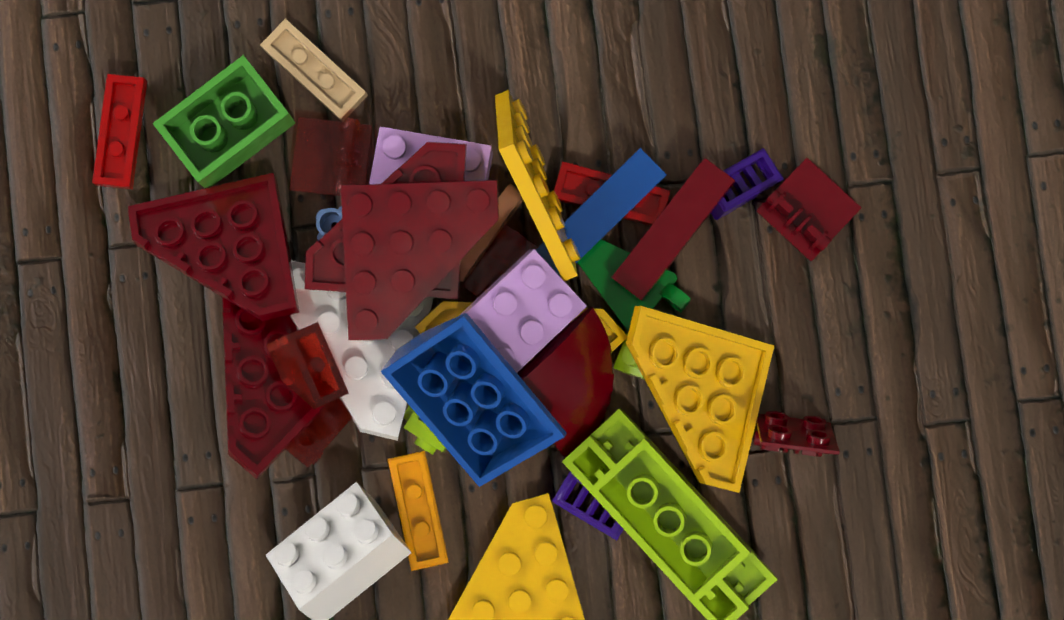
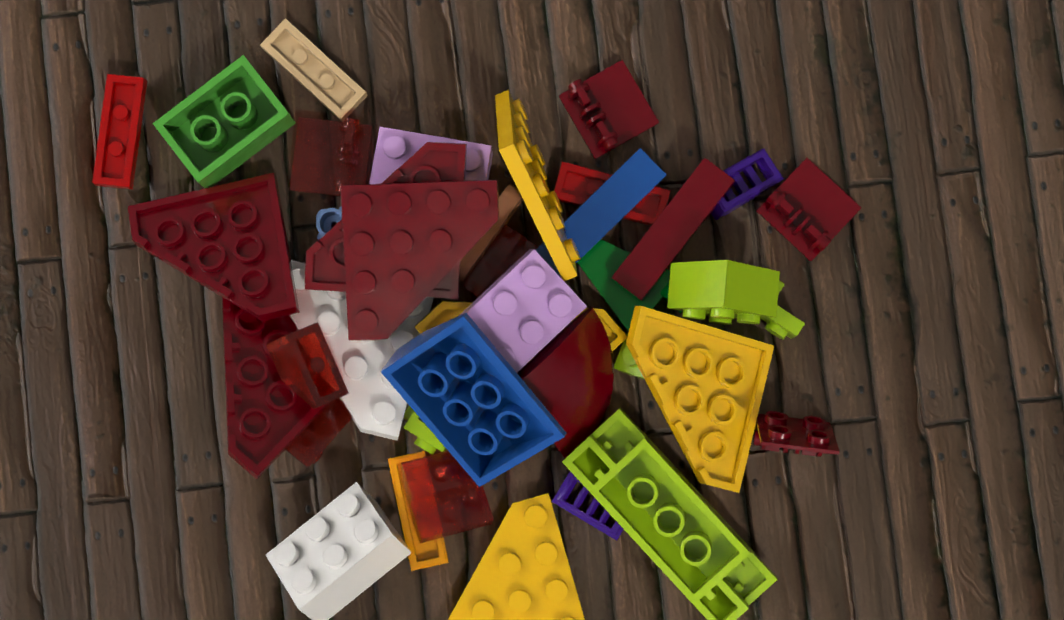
none -> clear red slope [400,451,494,544]
none -> dark red hinge [558,60,659,159]
none -> lime brick [667,260,780,325]
none -> lime bracket [761,280,805,340]

